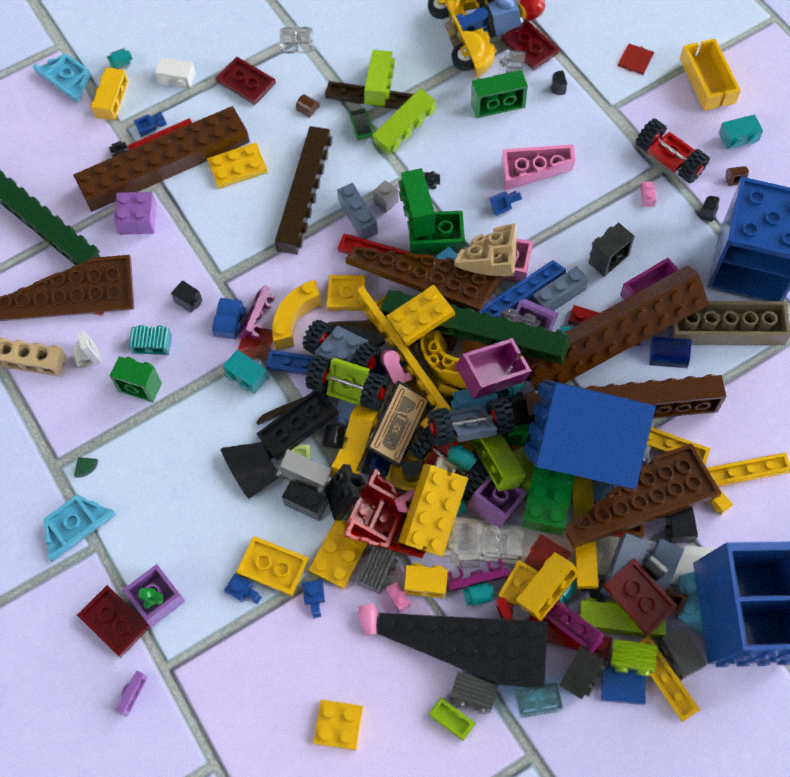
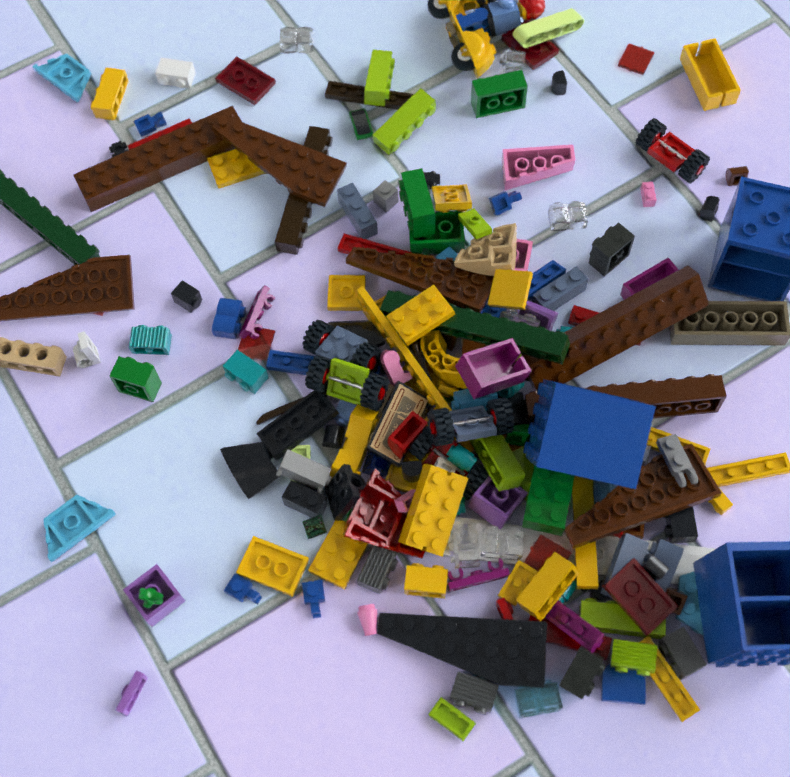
clear green tile [74,457,99,478] -> none
dark red plate [77,585,151,658] -> none
teal brick [107,48,133,69] -> none
medium lavender brick [114,192,157,235] -> none
yellow brick [272,280,322,351] -> none
reddish brown brick [296,94,320,118] -> none
yellow plate [313,699,364,751] -> none
bright pink piece [386,582,411,613] -> none
teal brick [463,581,495,606] -> none
clear blue brick [649,337,691,368] -> none
teal brick [719,114,763,149] -> none
none -> reddish brown wing [212,113,347,207]
none -> clear green tile [302,515,327,539]
none -> red brick [387,411,428,460]
none -> yellow plate [432,184,472,213]
none -> lime plate [458,208,492,239]
none -> yellow tile [487,269,533,310]
none -> yellowish green beam [513,8,585,48]
none -> clear brick [548,201,588,231]
none -> light grey hinge [656,434,698,487]

